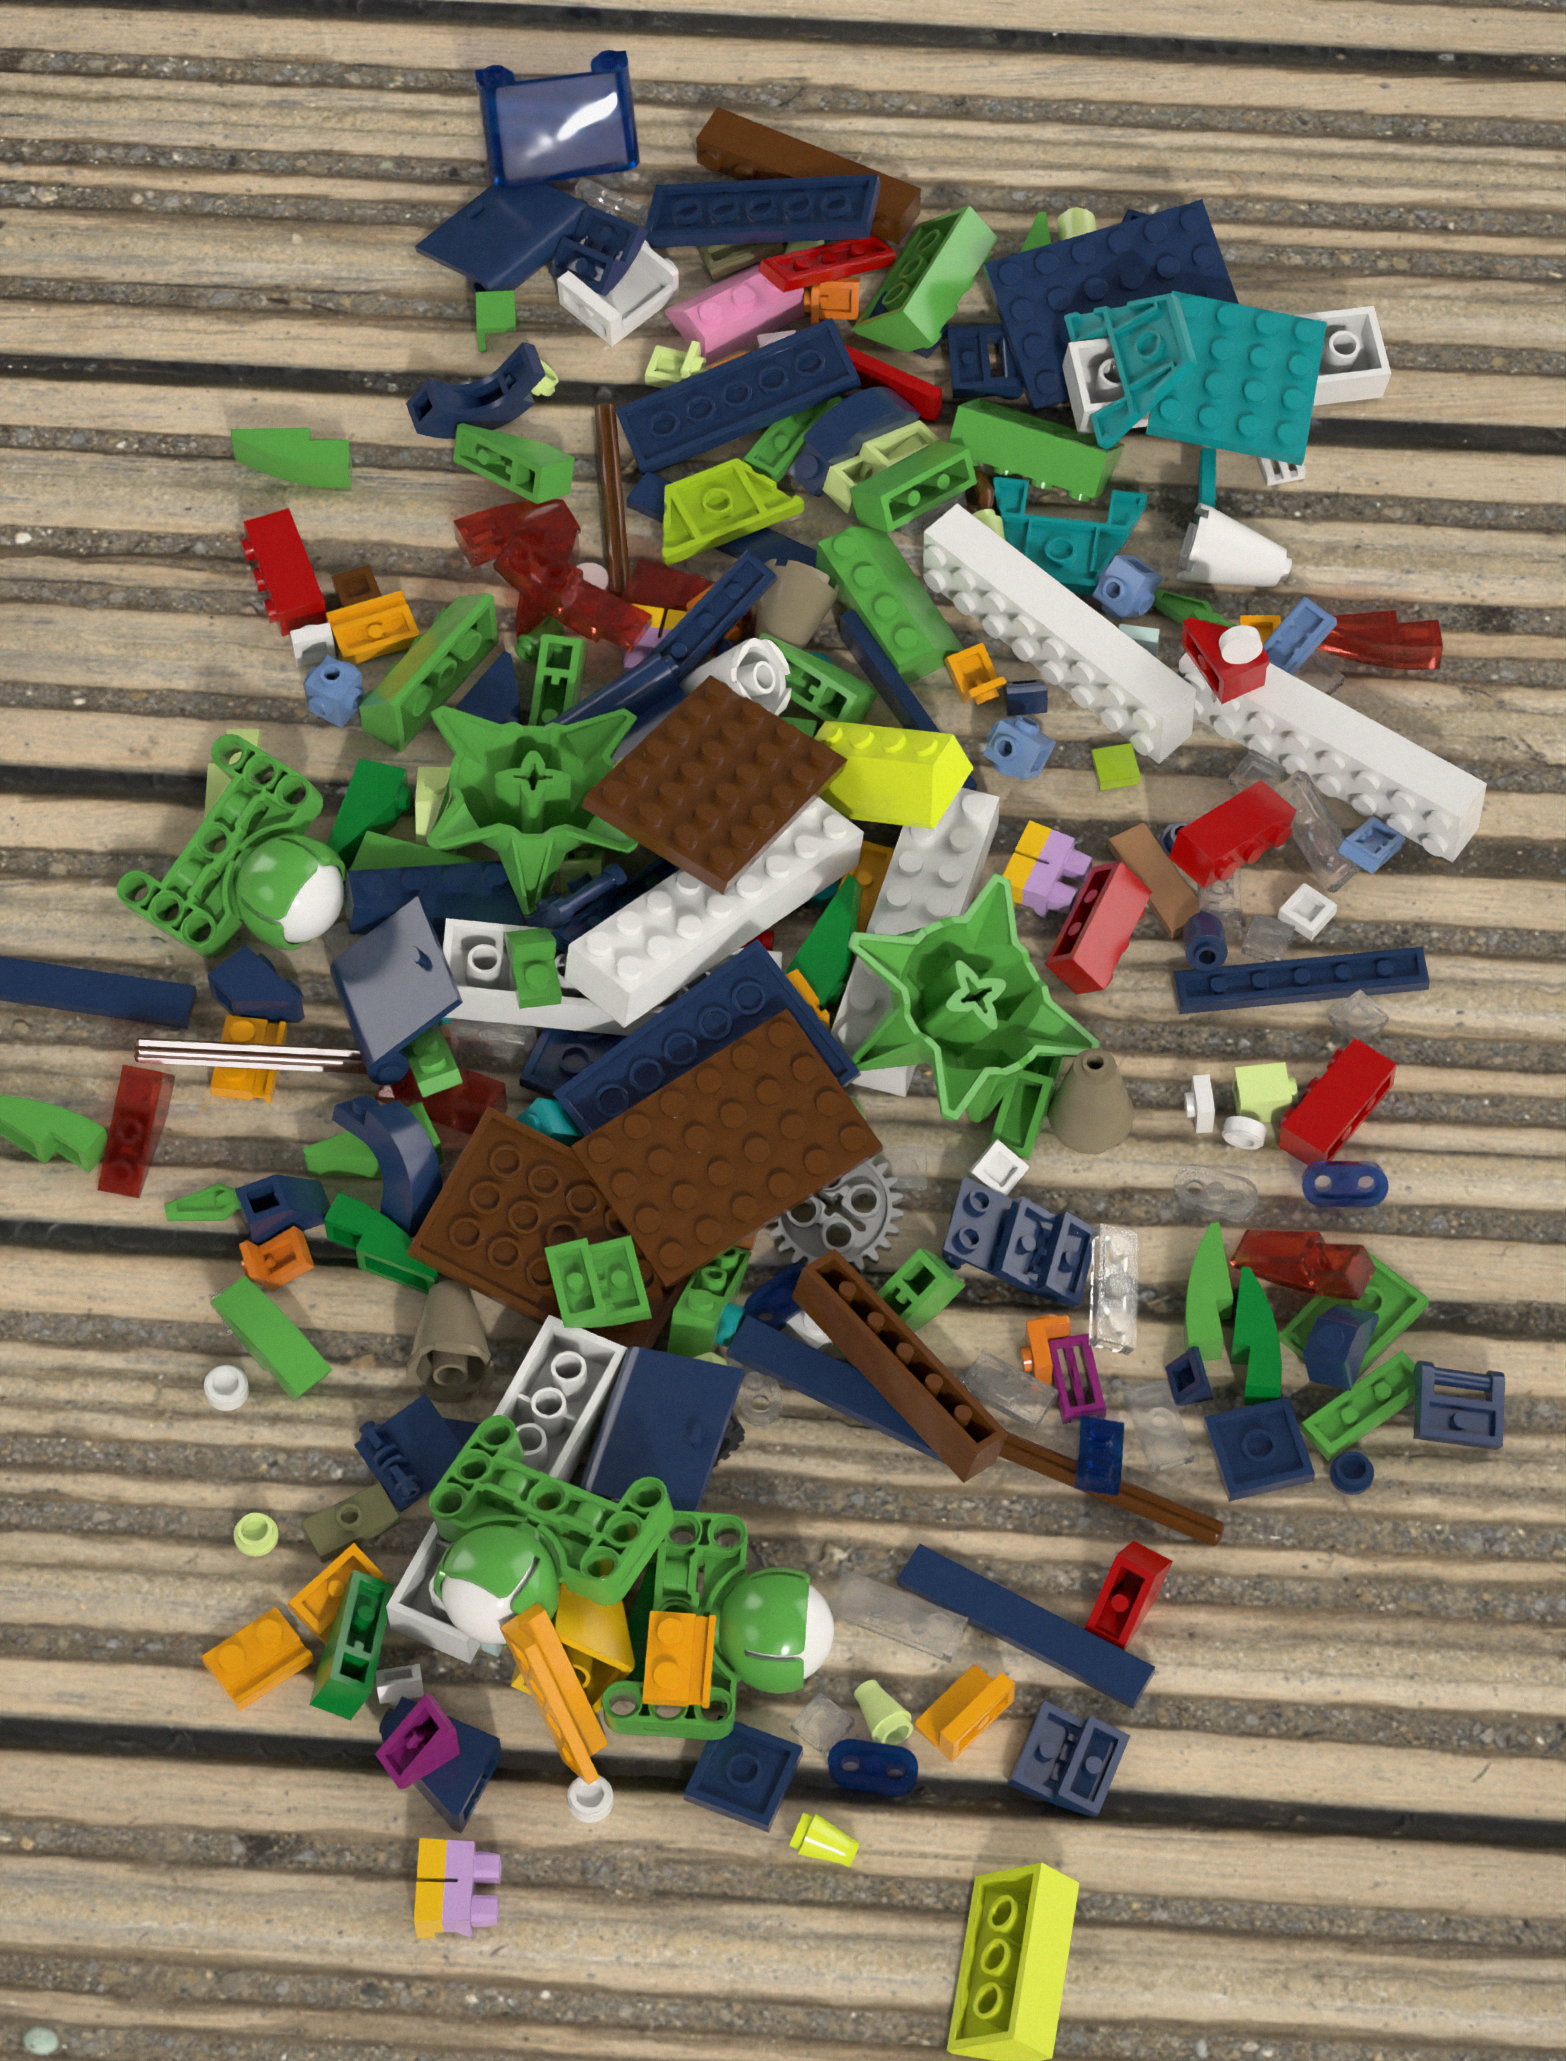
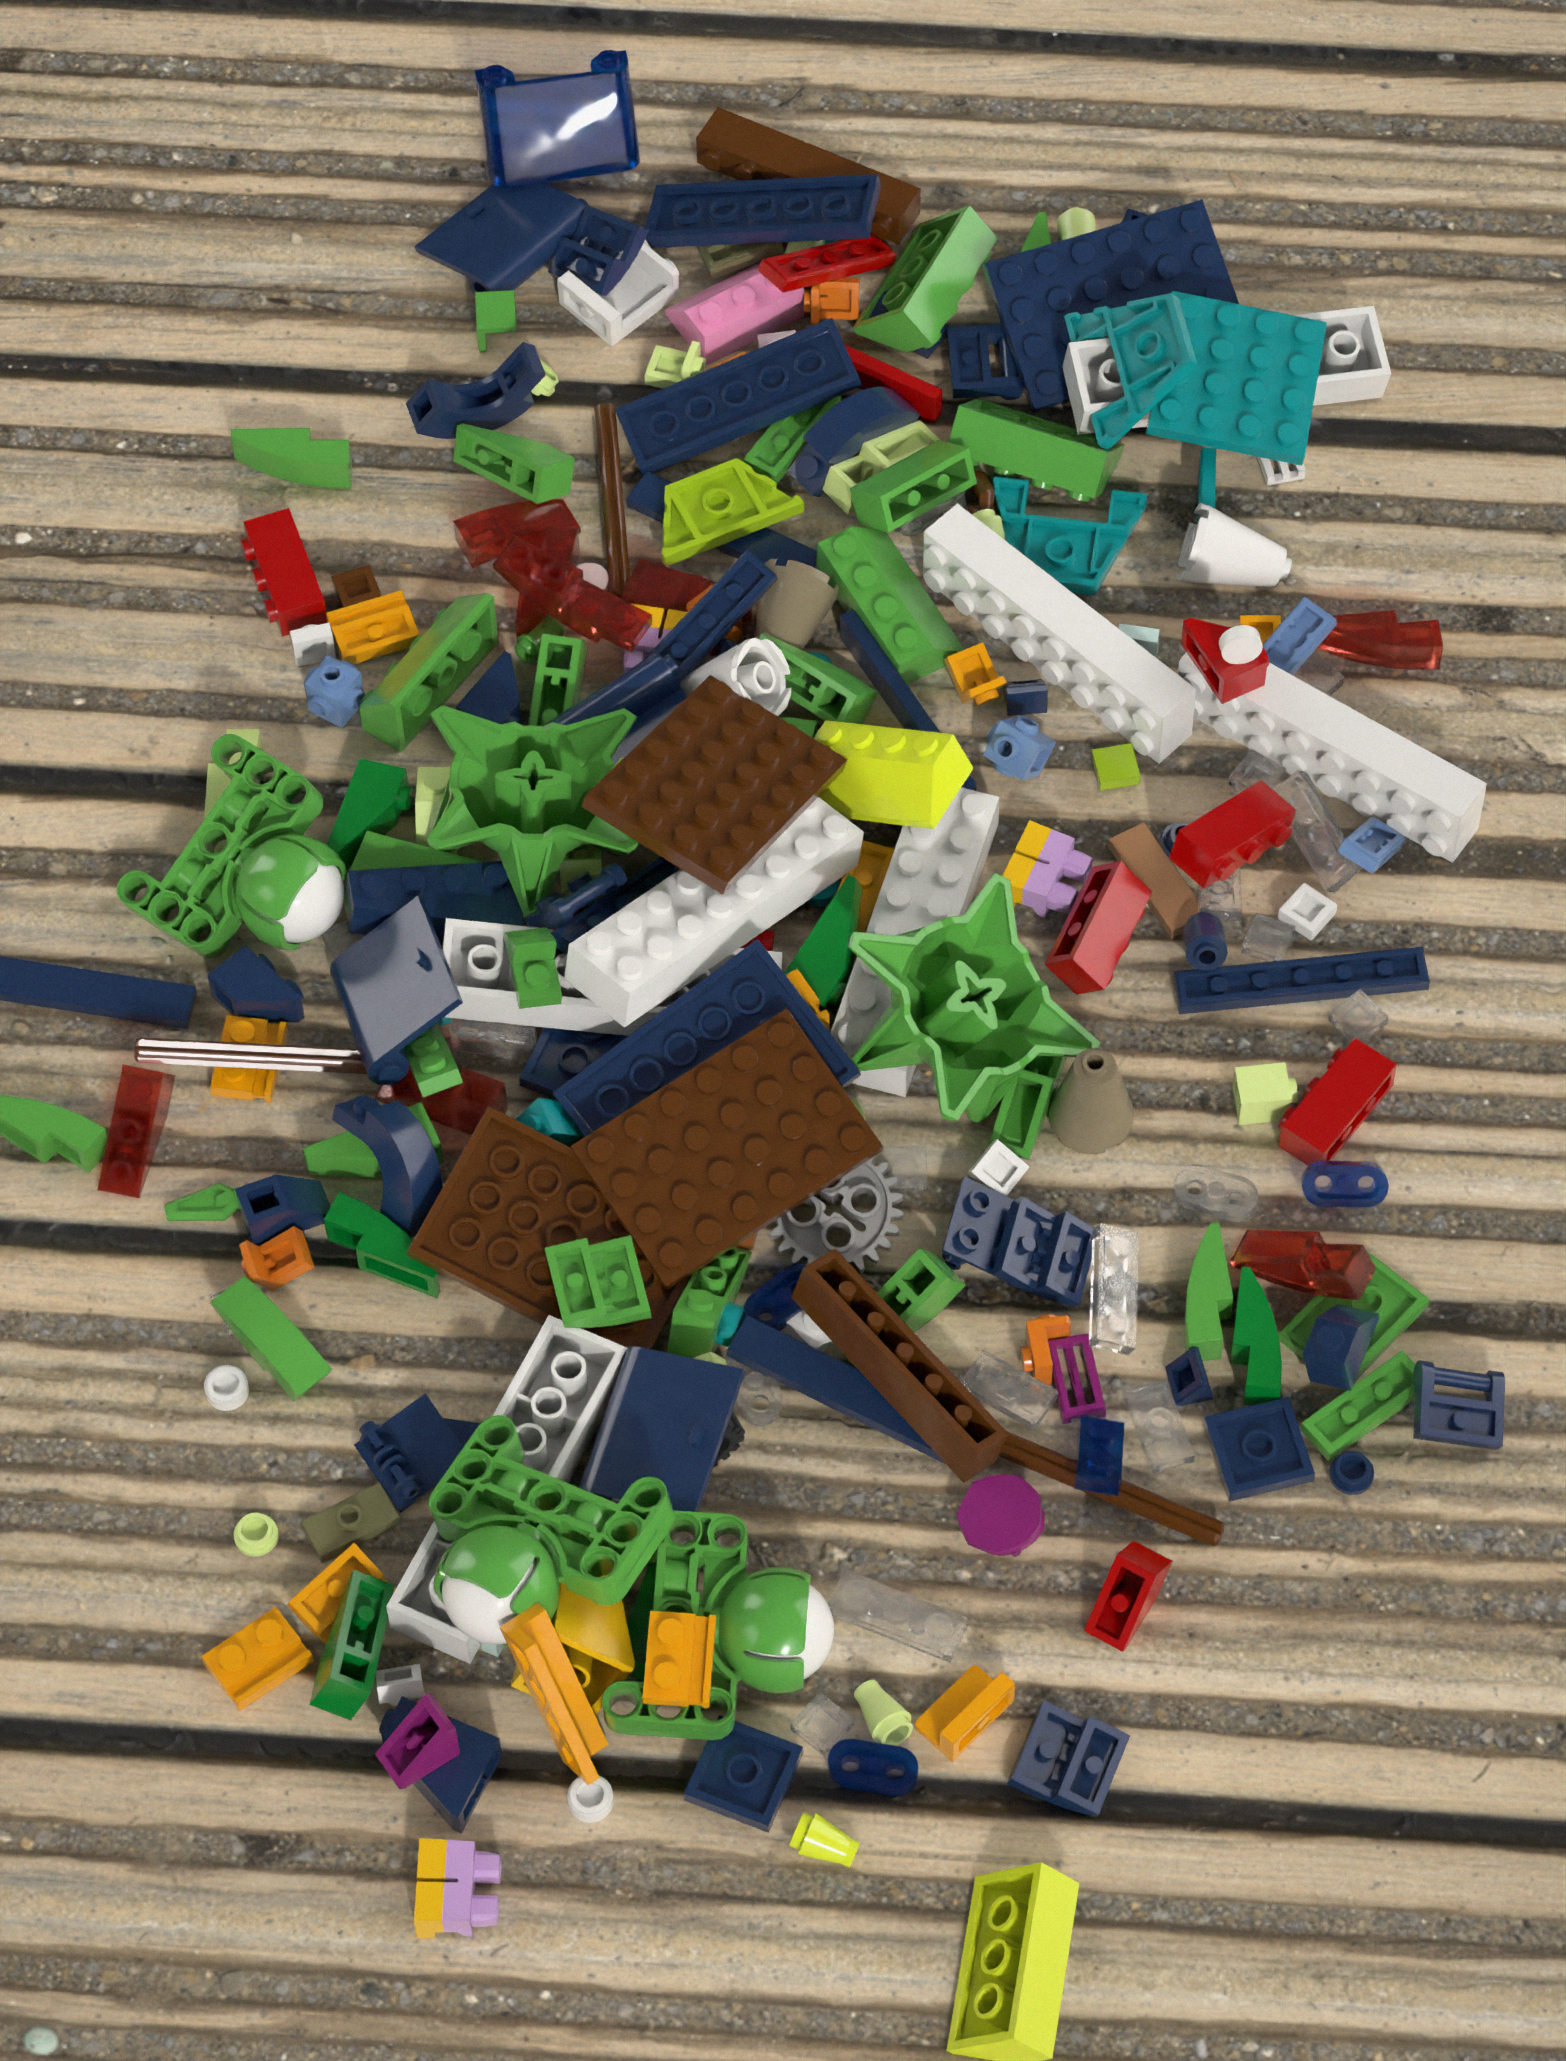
dark tan cone [406,1279,494,1403] -> none
clear plate [575,177,648,228] -> none
dark blue tile [897,1543,1155,1709] -> none
medium blue brick [1092,555,1163,620] -> none
bright green piece [1152,588,1237,628] -> none
white plate [1184,1074,1215,1133] -> none
white tile [1222,1116,1267,1150] -> none
none -> magenta hat [956,1474,1045,1557]

